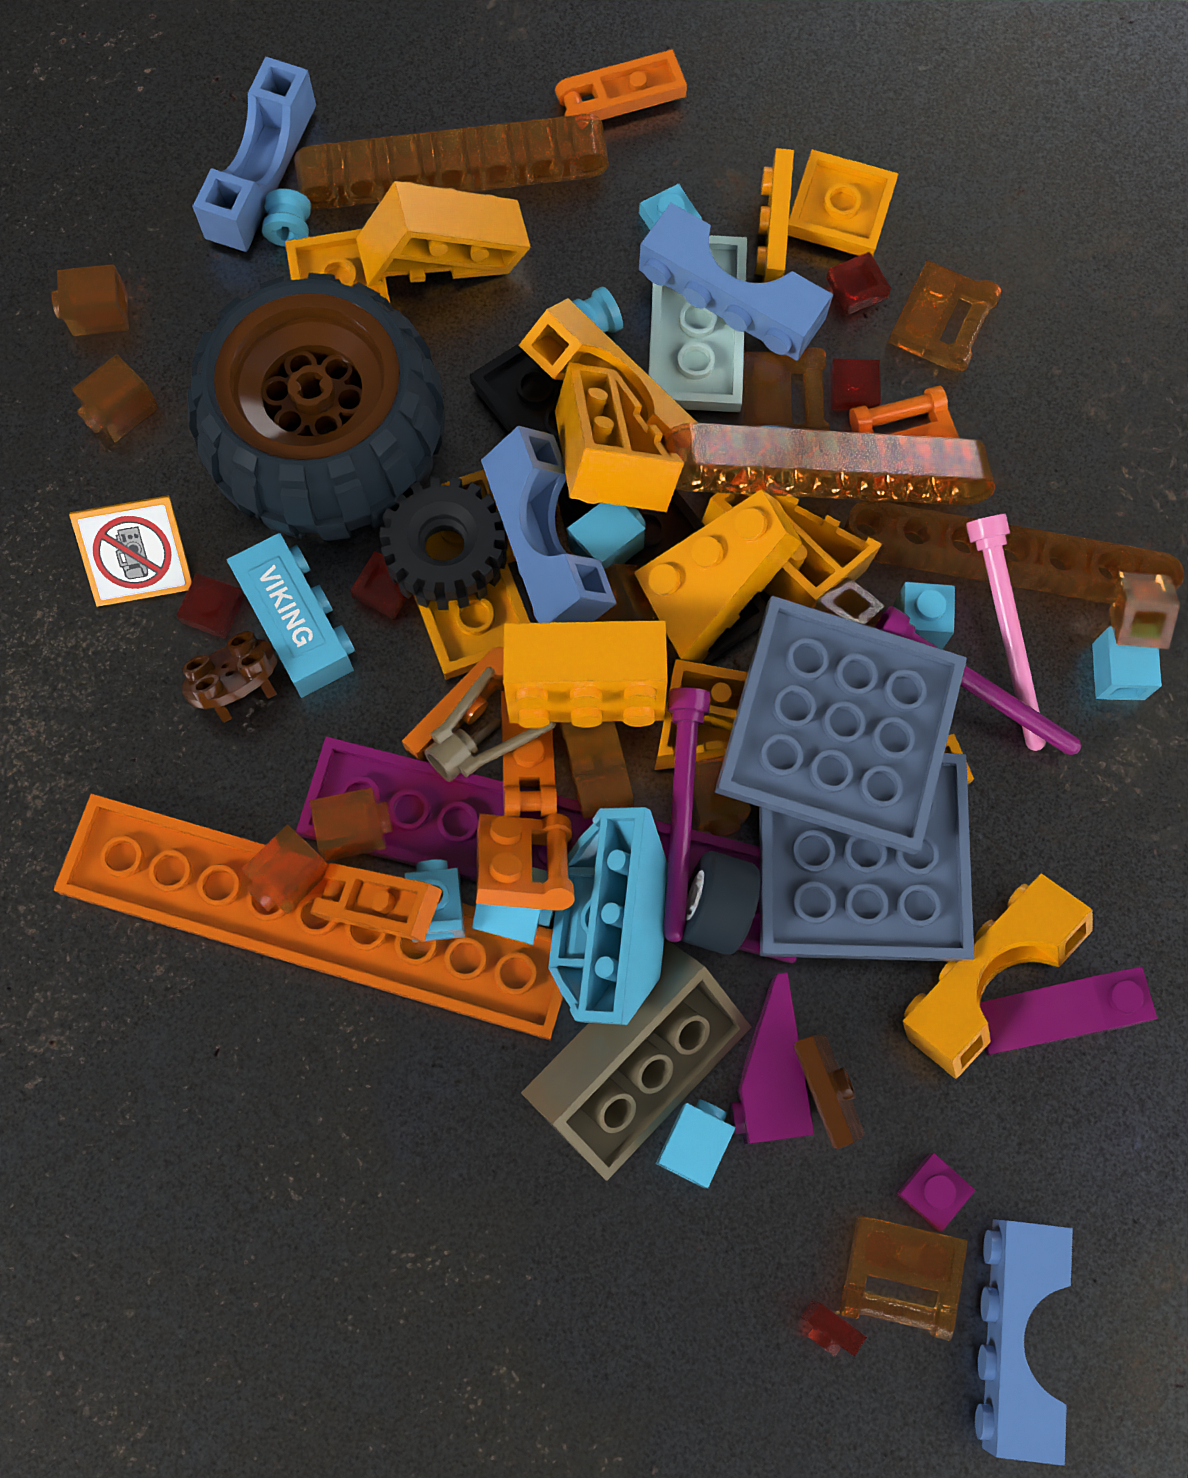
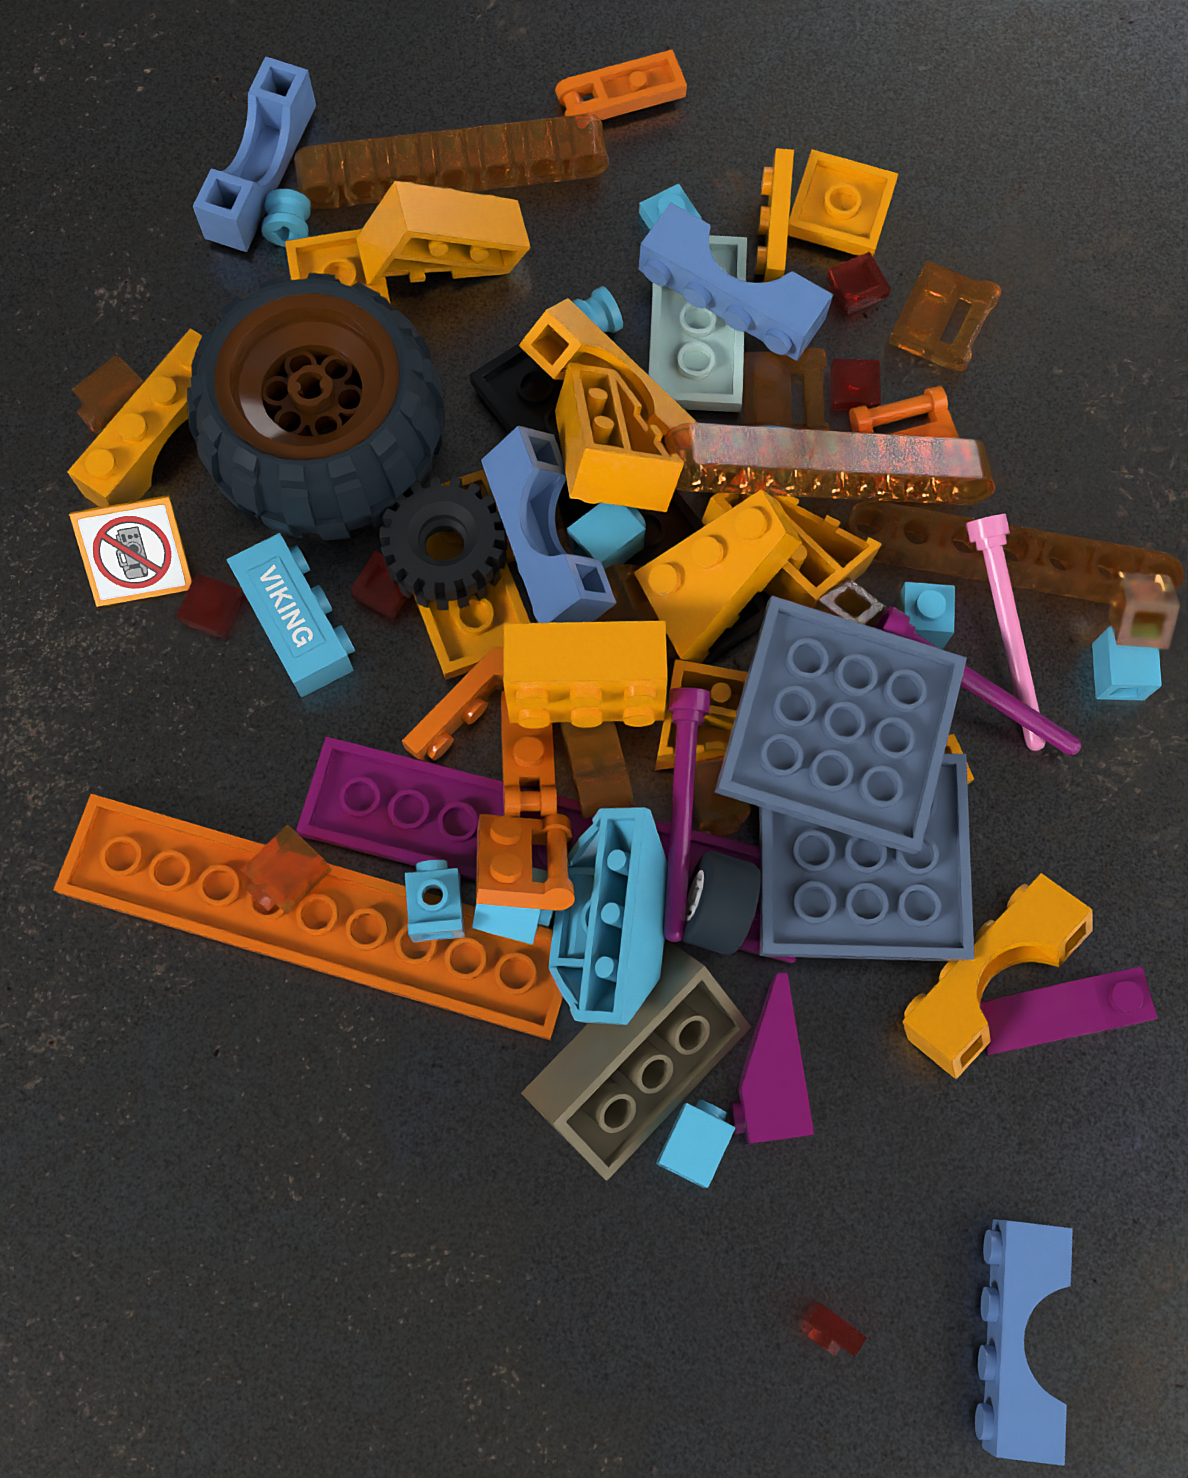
clear orange brick [51,264,129,336] -> none
reddish brown plate [182,631,277,723] -> none
clear orange brick [309,787,393,861] -> none
orange plate [310,863,442,942] -> none
dark tan plant [424,667,556,782] -> none
reddish brown plate [794,1034,865,1150] -> none
clear orange plate [840,1215,968,1341] -> none
magenta plate [896,1153,975,1232] -> none
none -> light orange arch [67,328,202,507]

